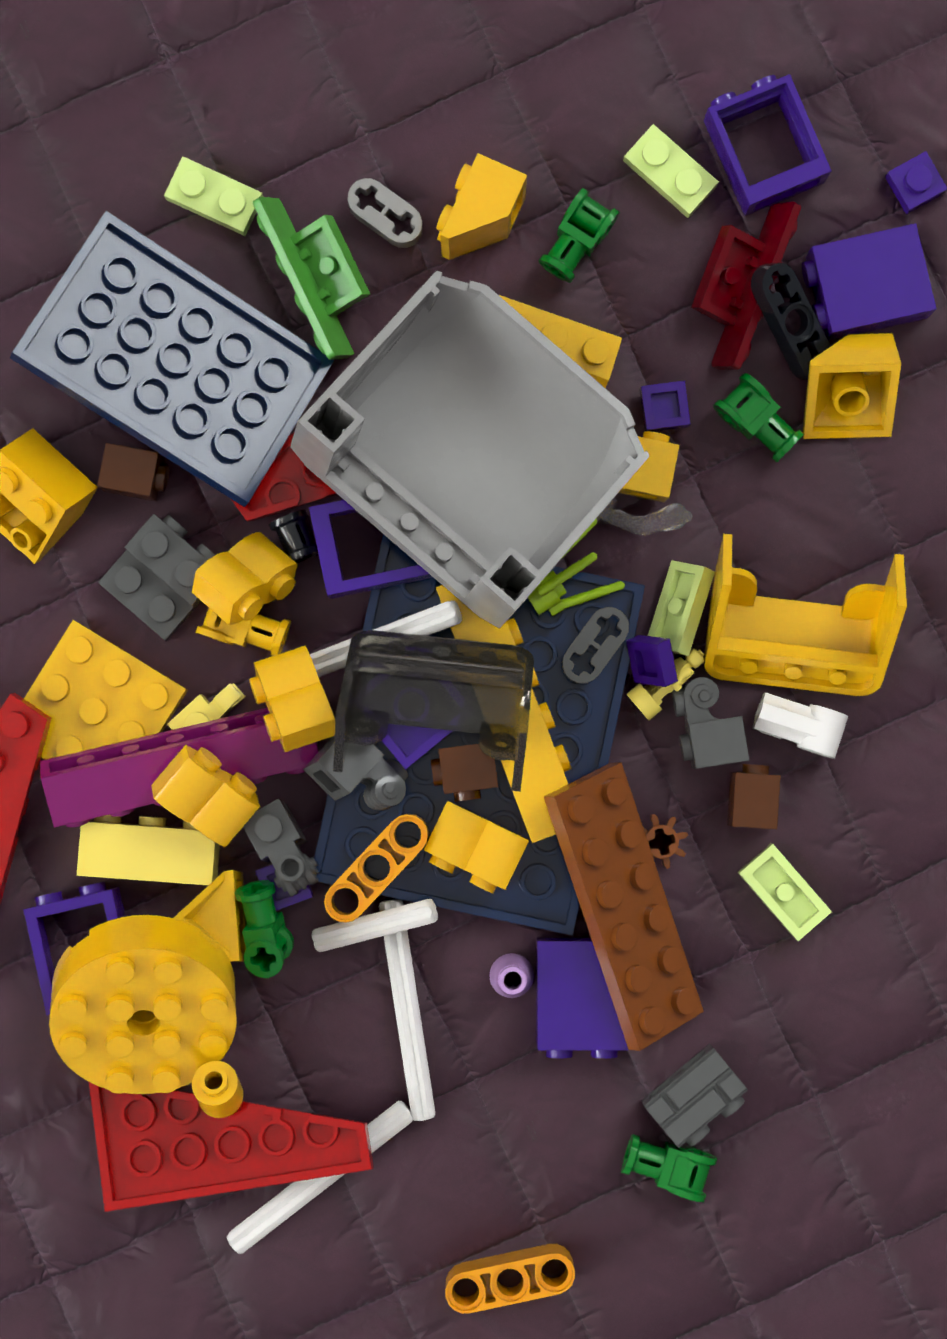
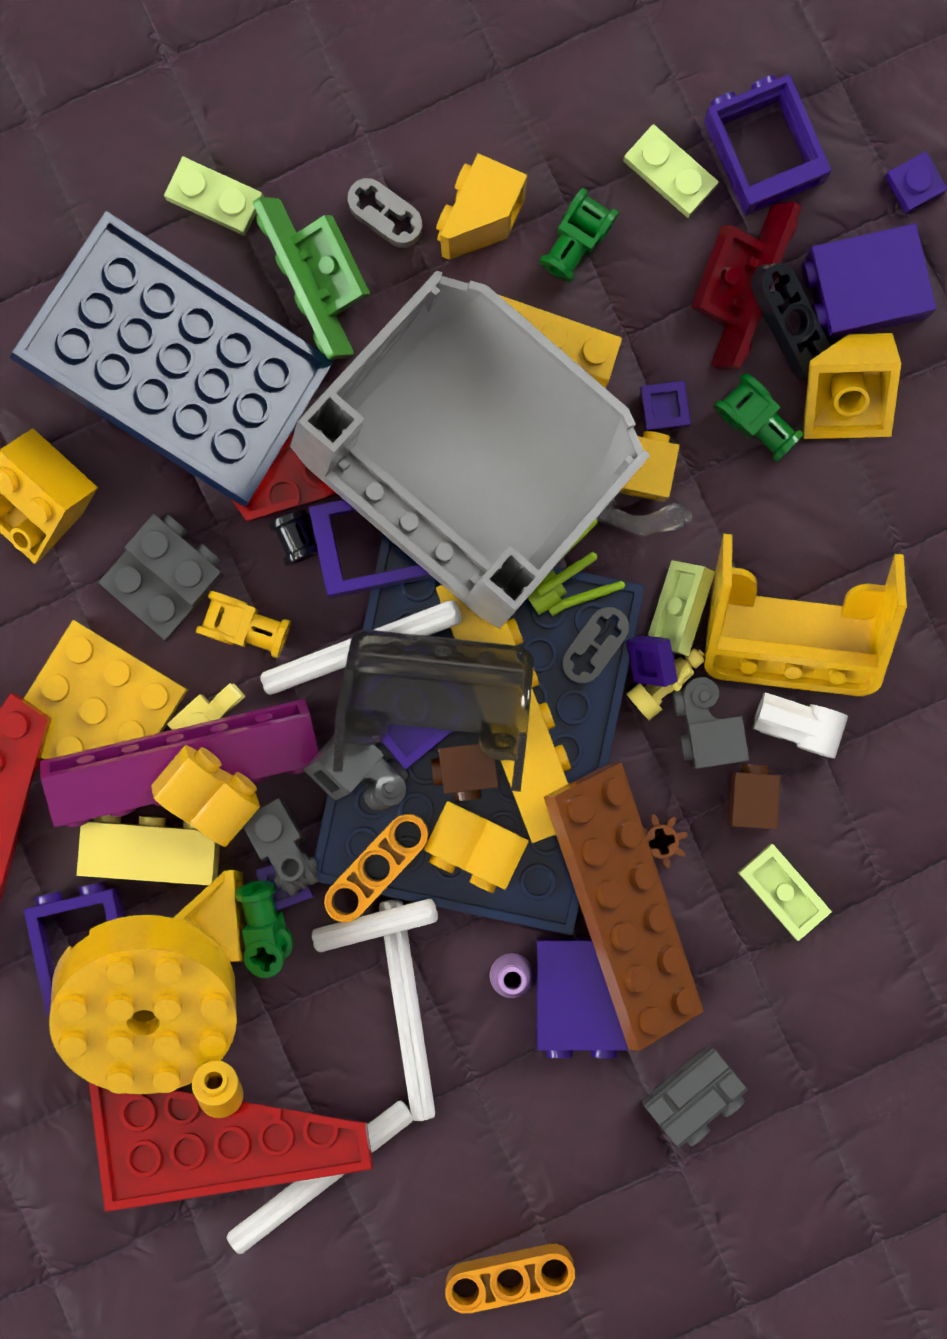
reddish brown brick [97,443,169,502] -> none
yellow brick [192,532,298,625] -> none
yellow brick [249,645,337,752] -> none
green connector [621,1134,717,1202] -> none

